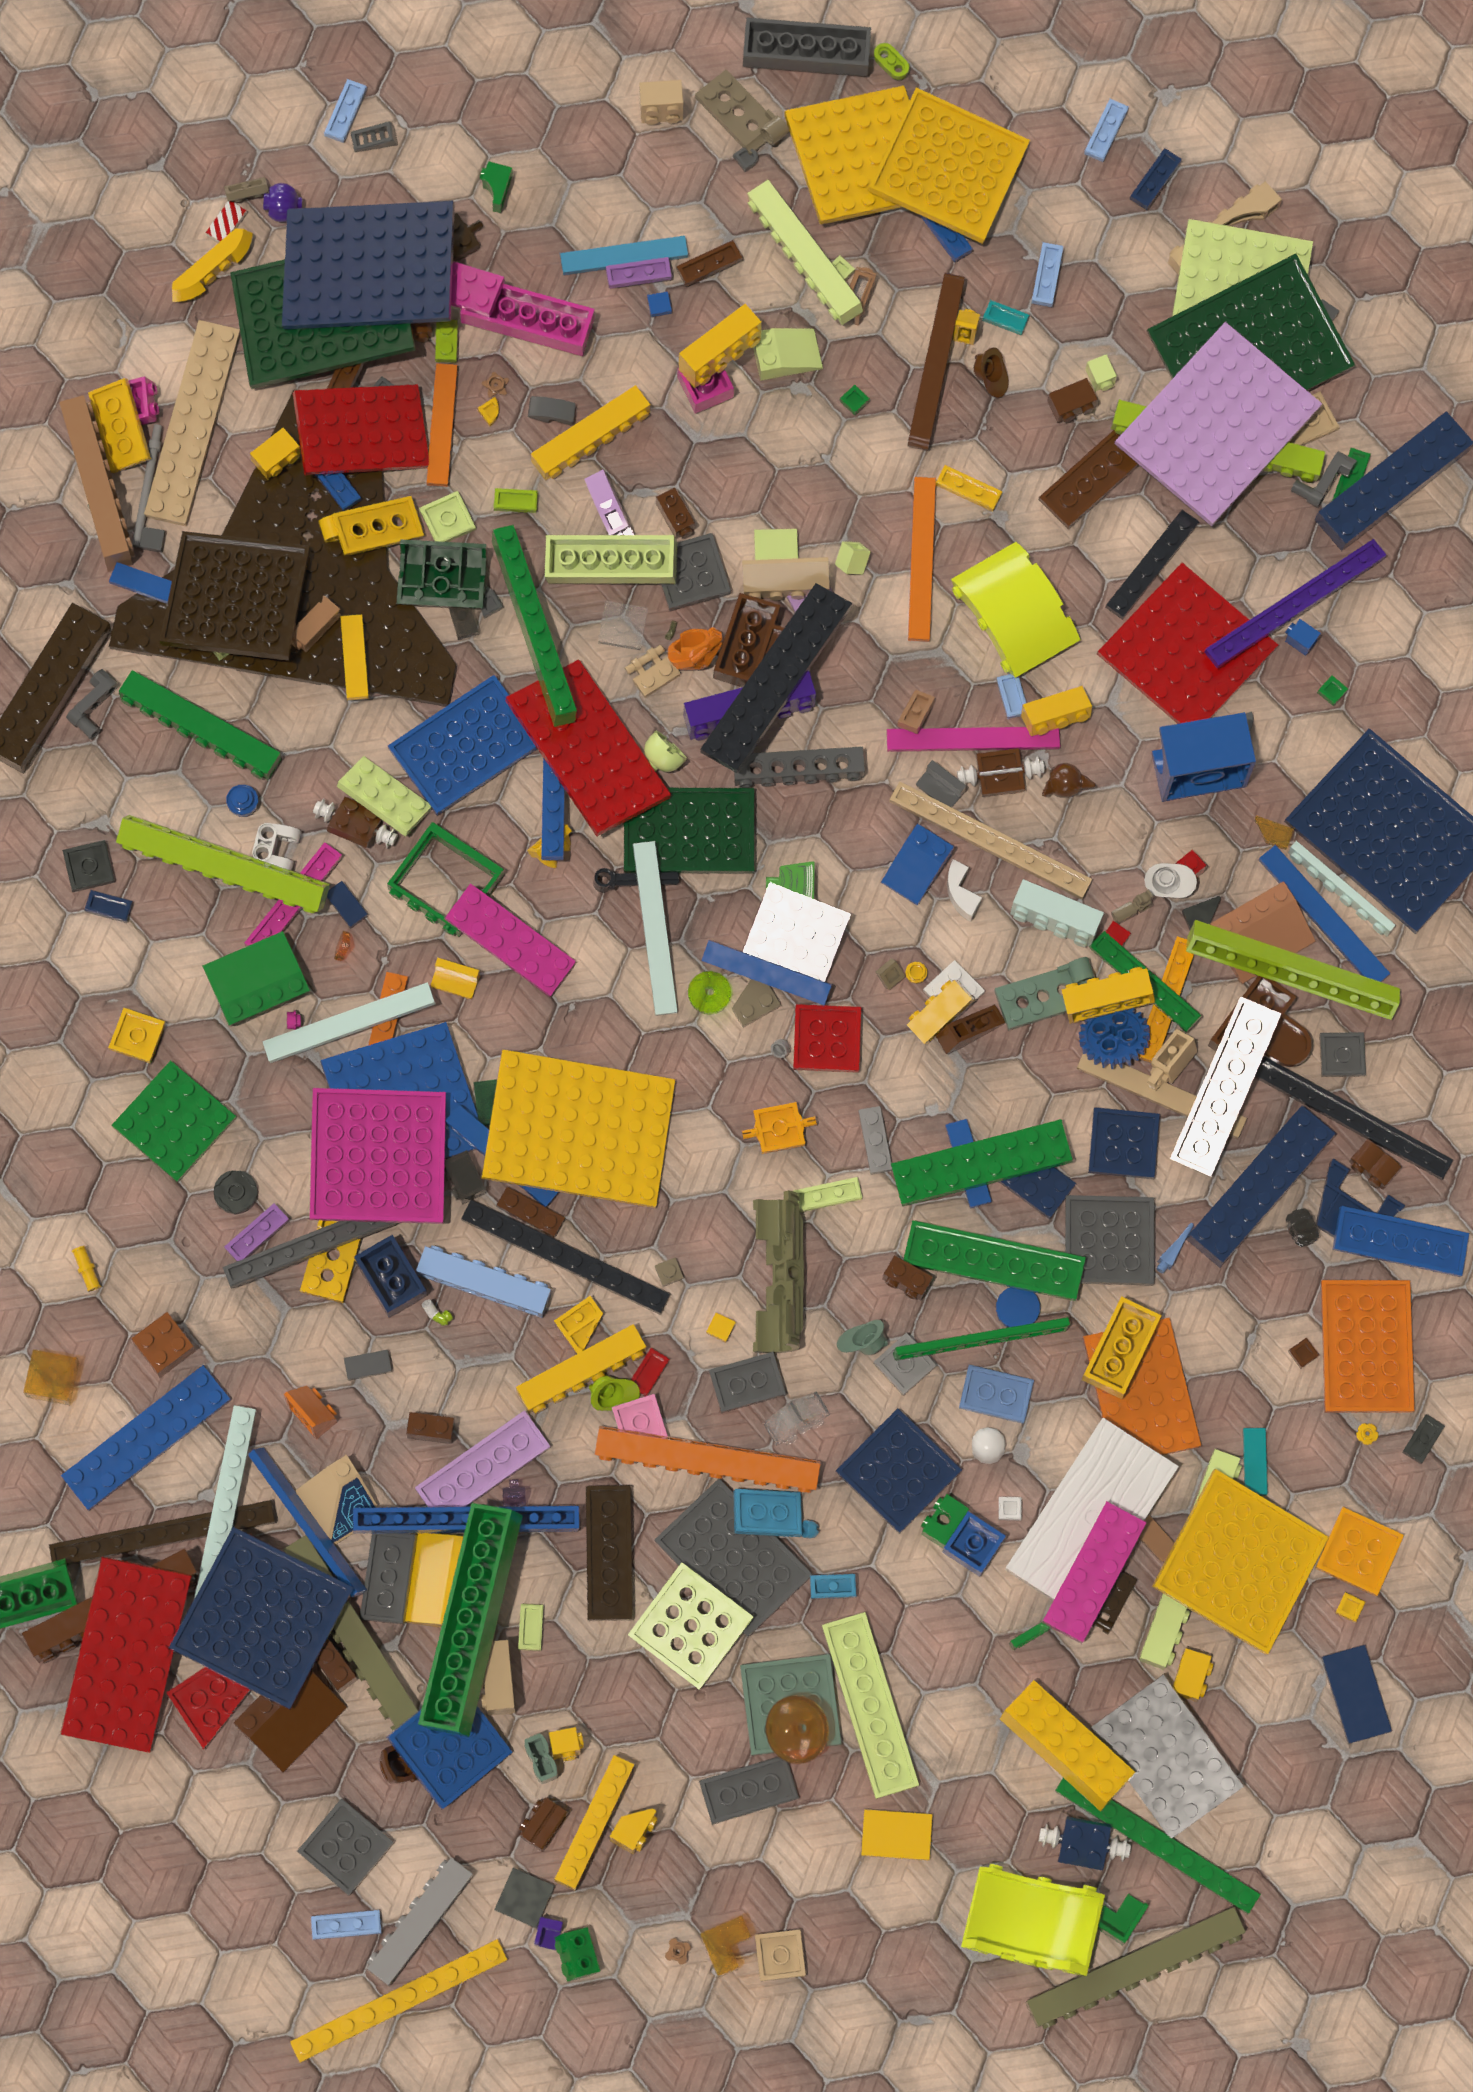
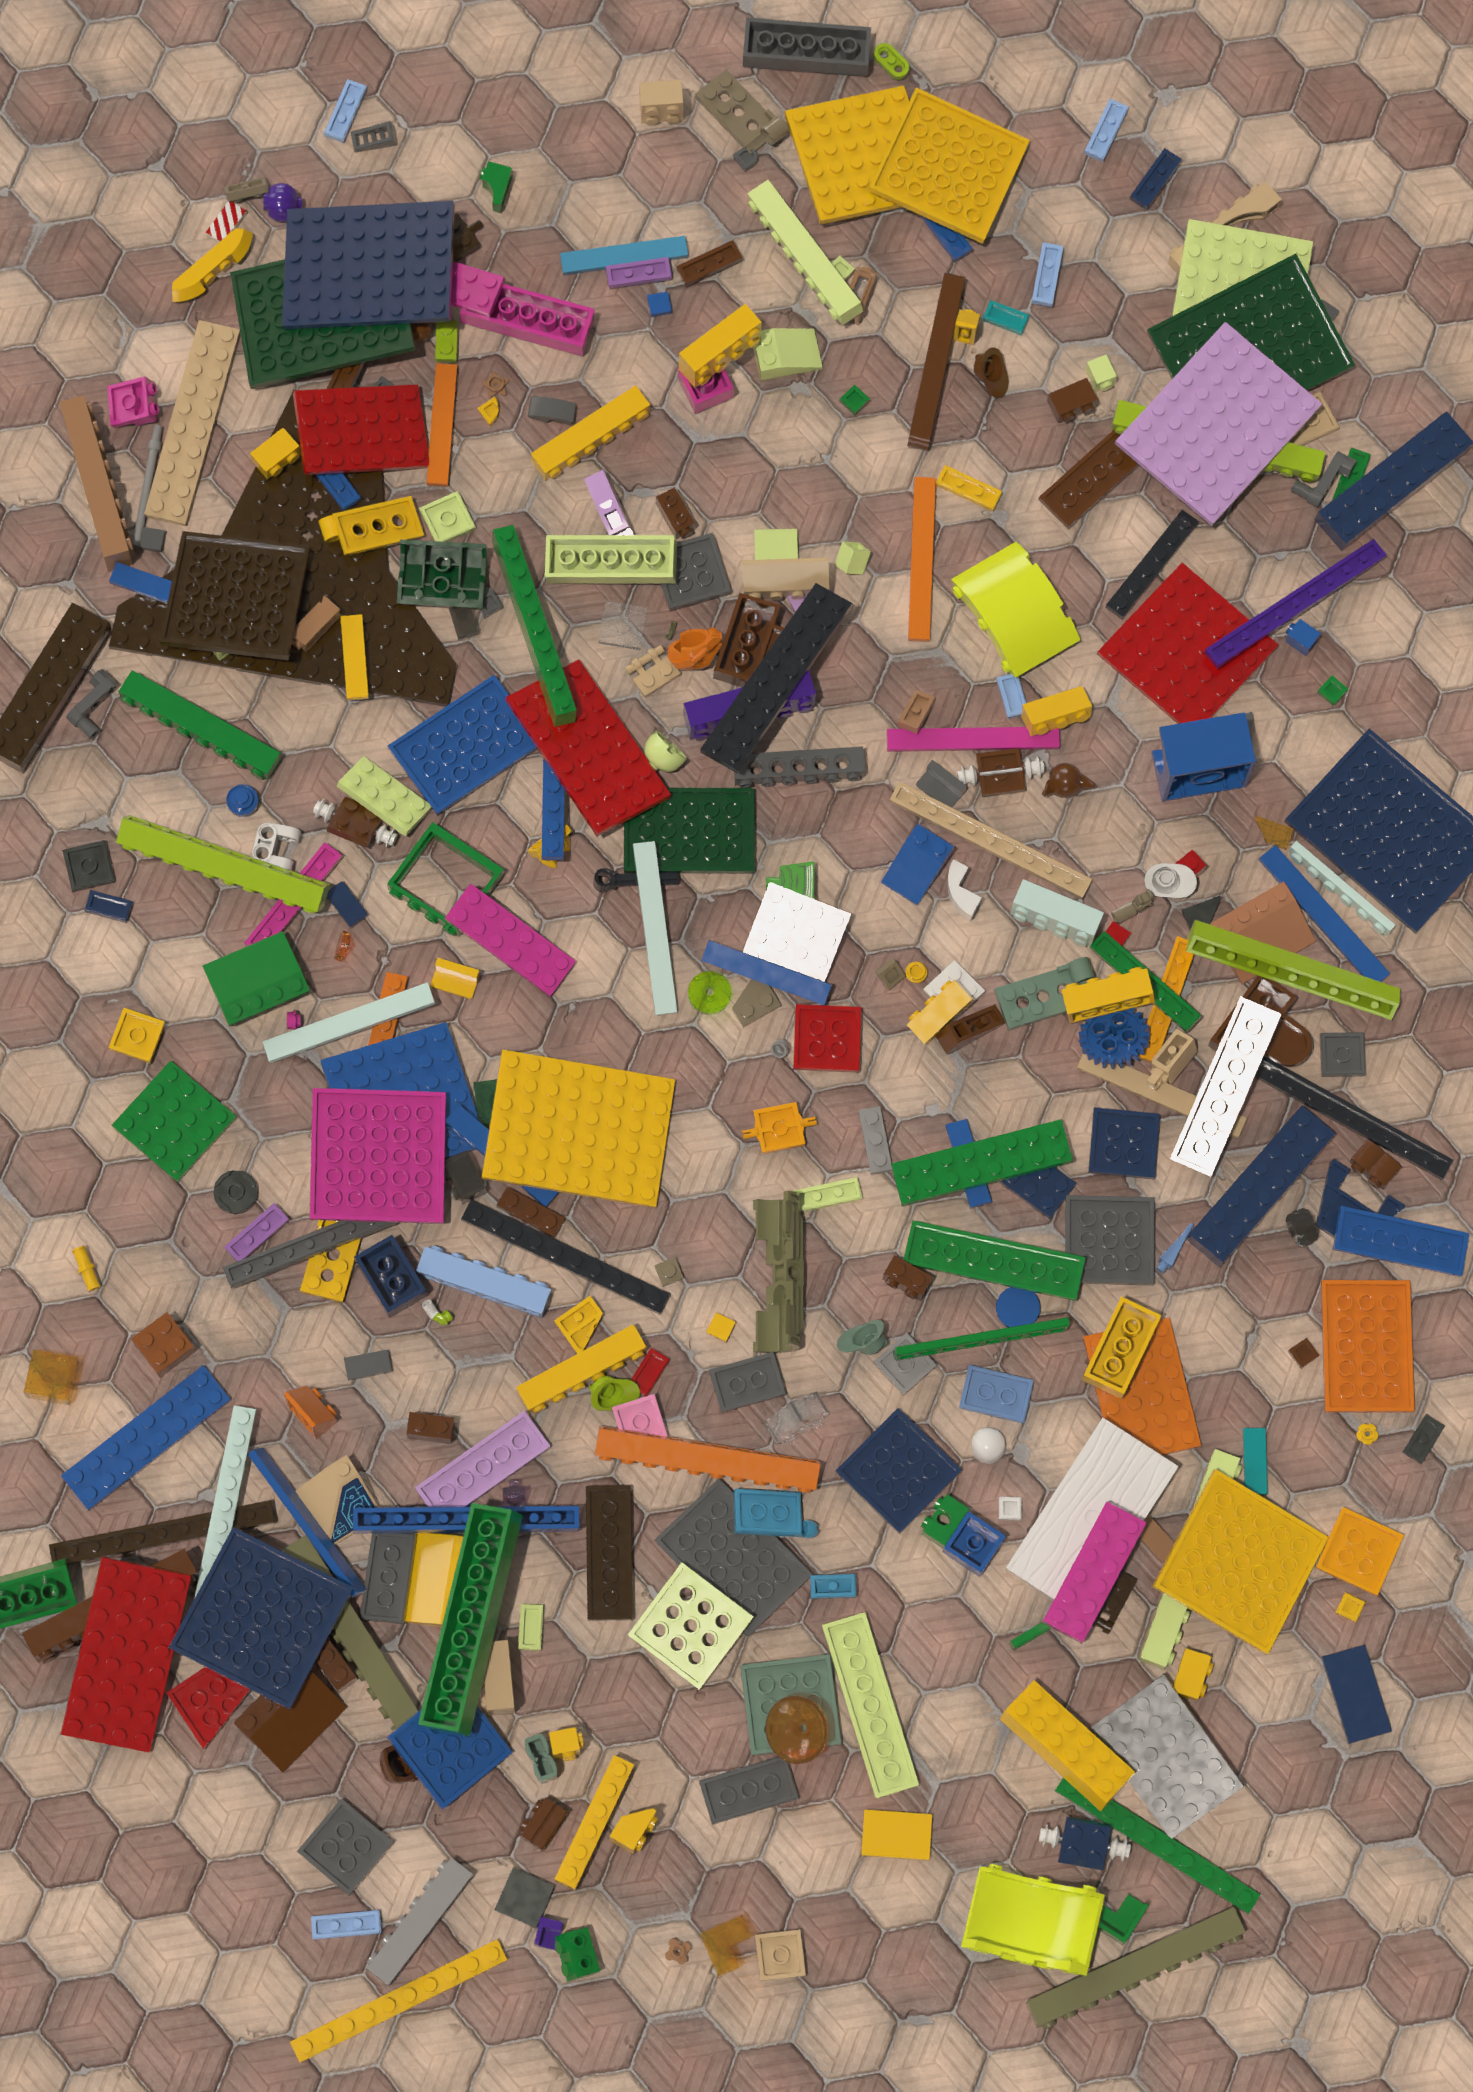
yellow tile [88,378,151,473] -> none
lime tile [494,488,538,513] -> none

